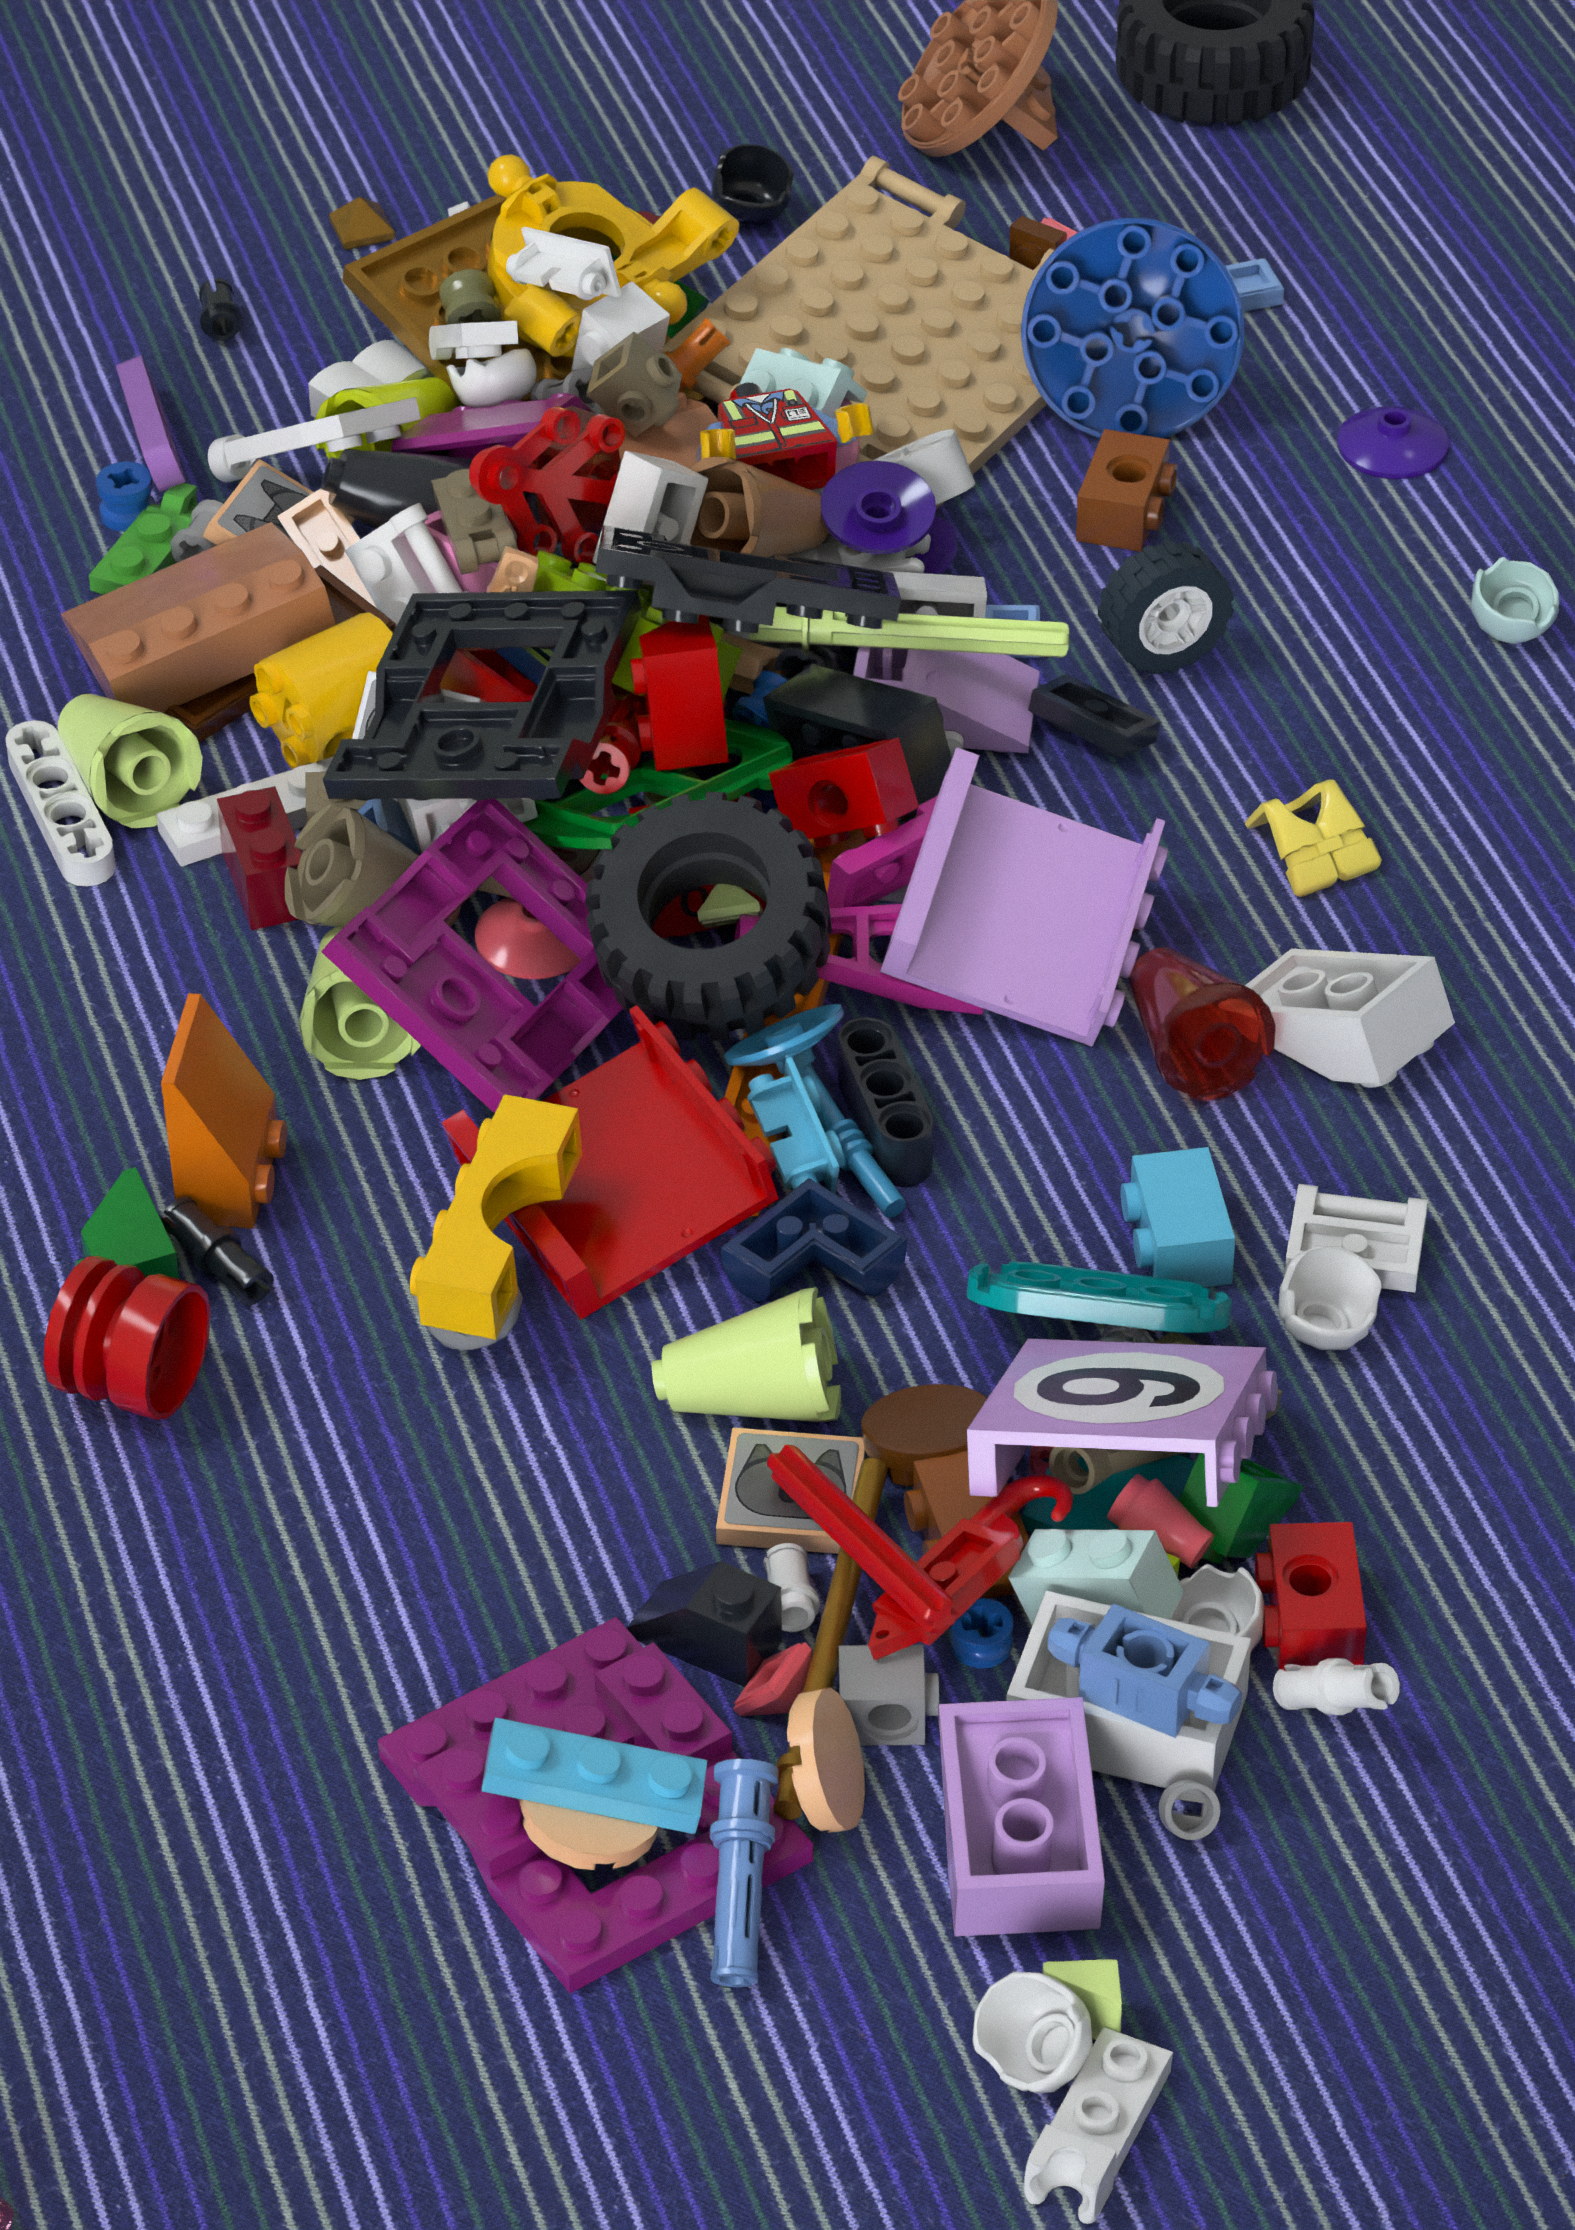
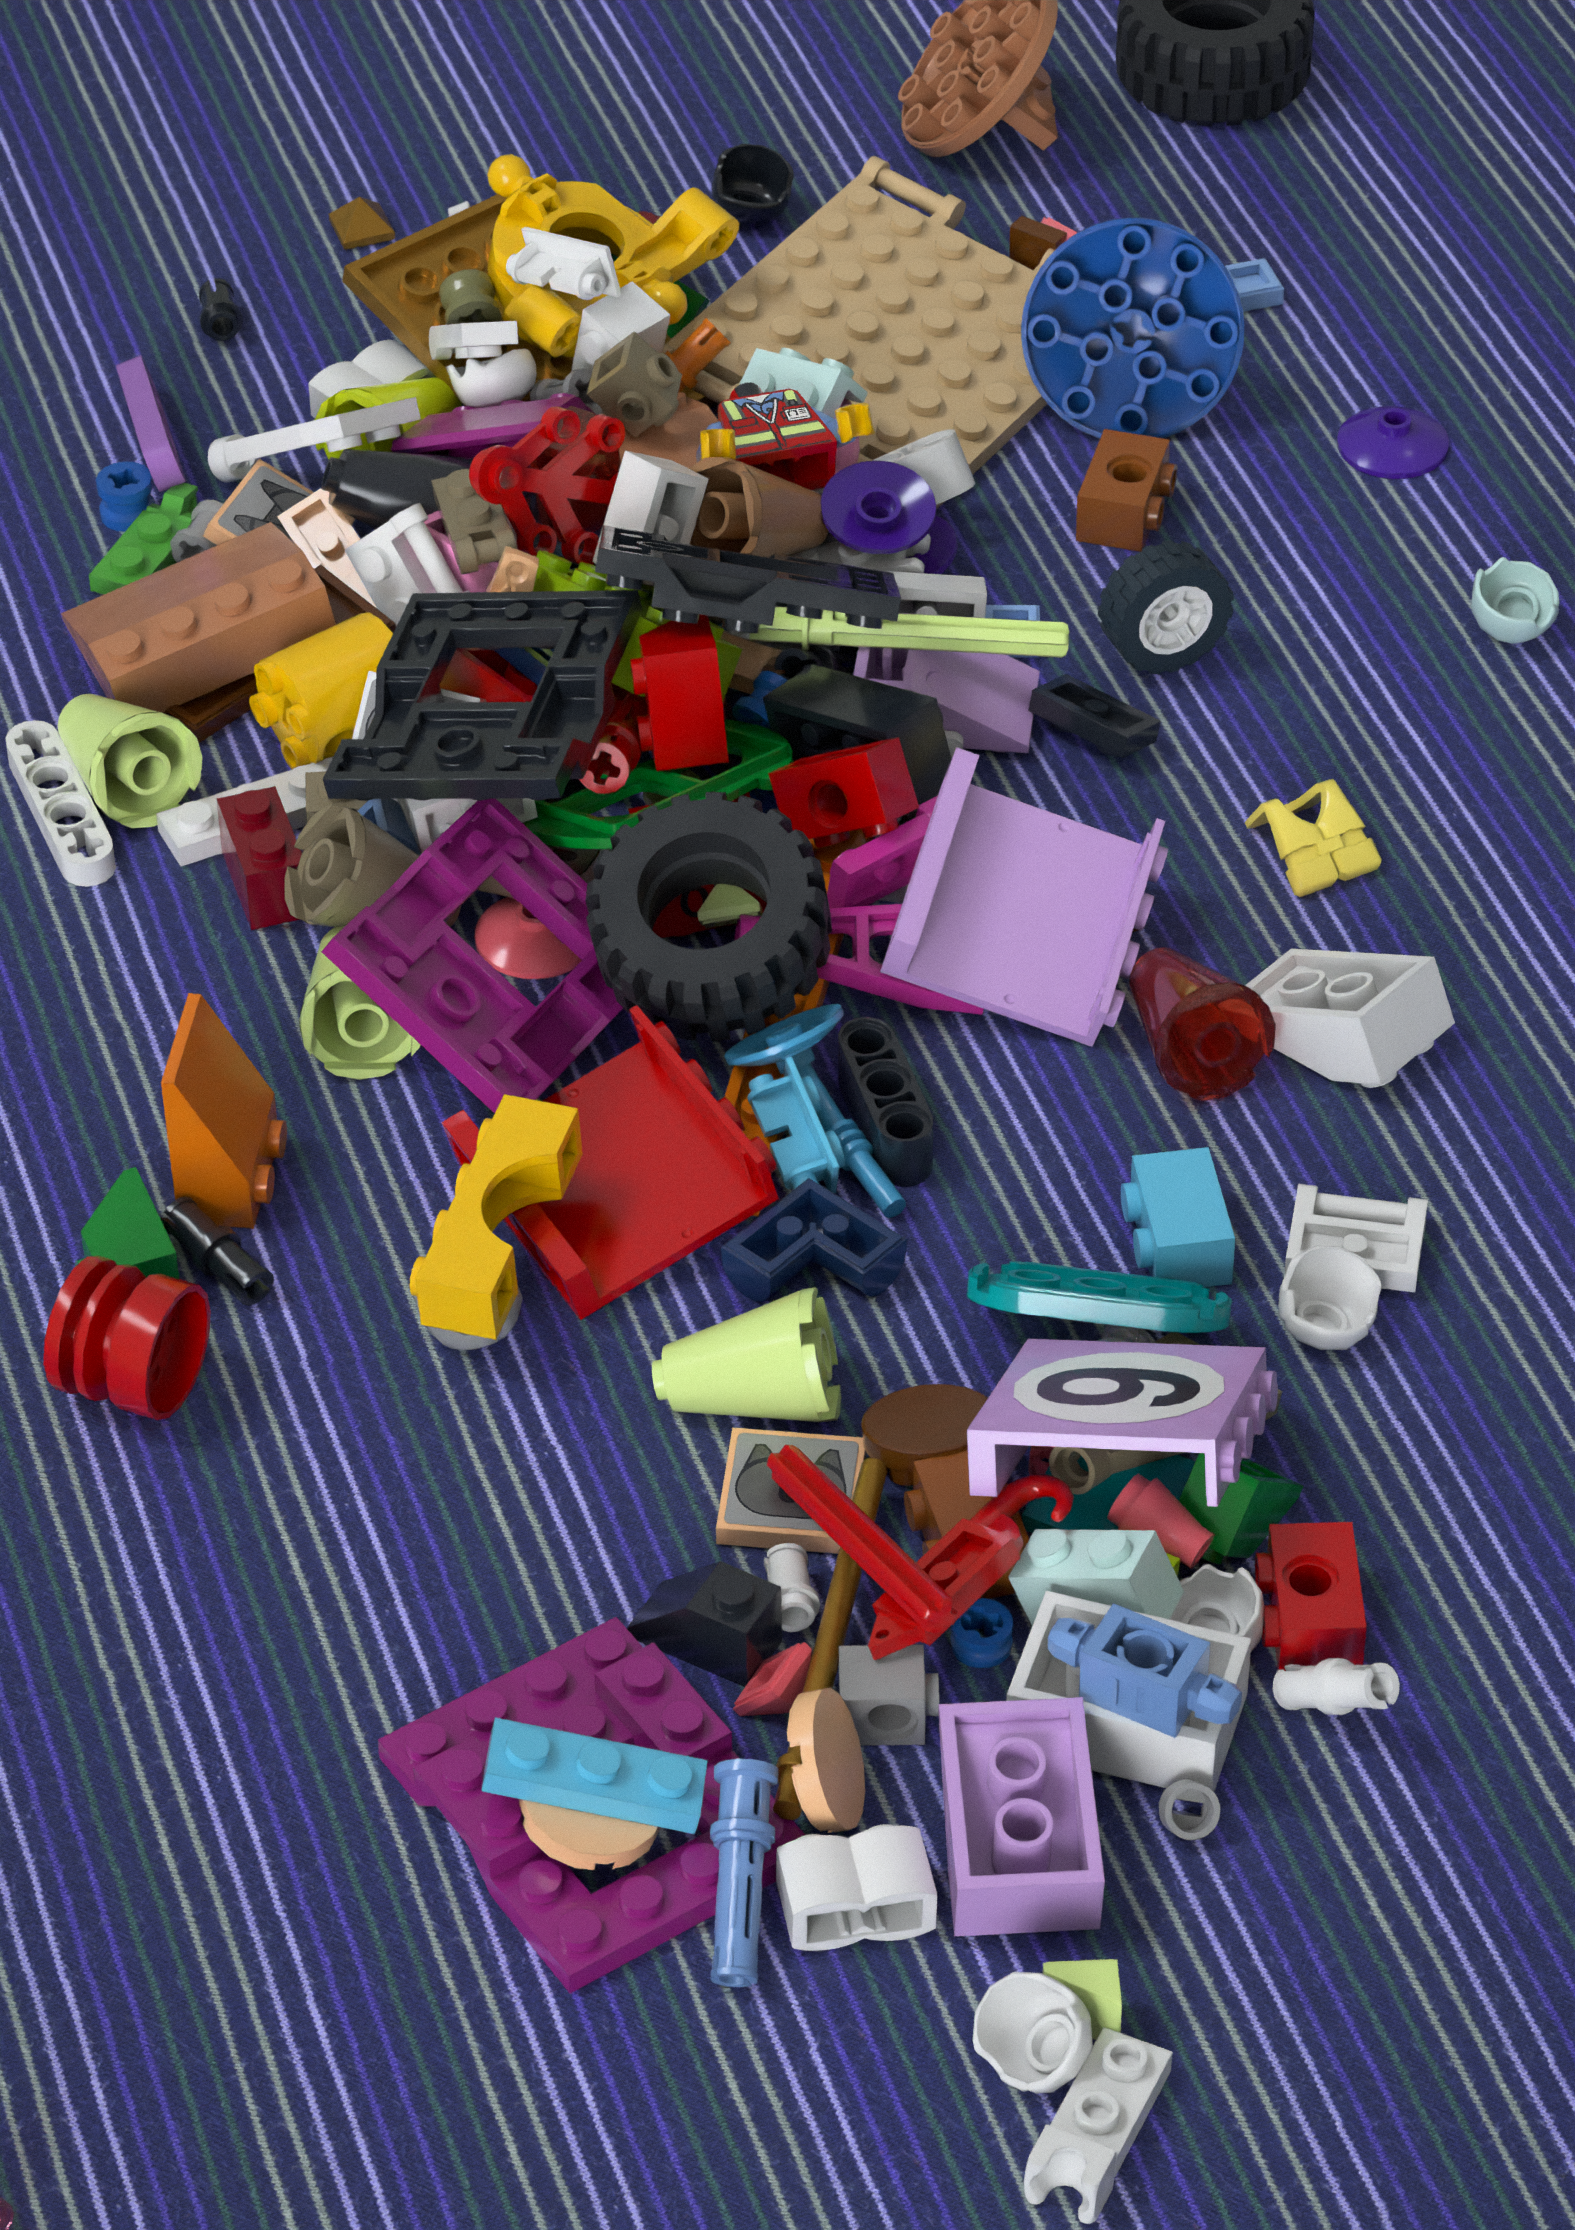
none -> white brick [776,1824,937,1951]

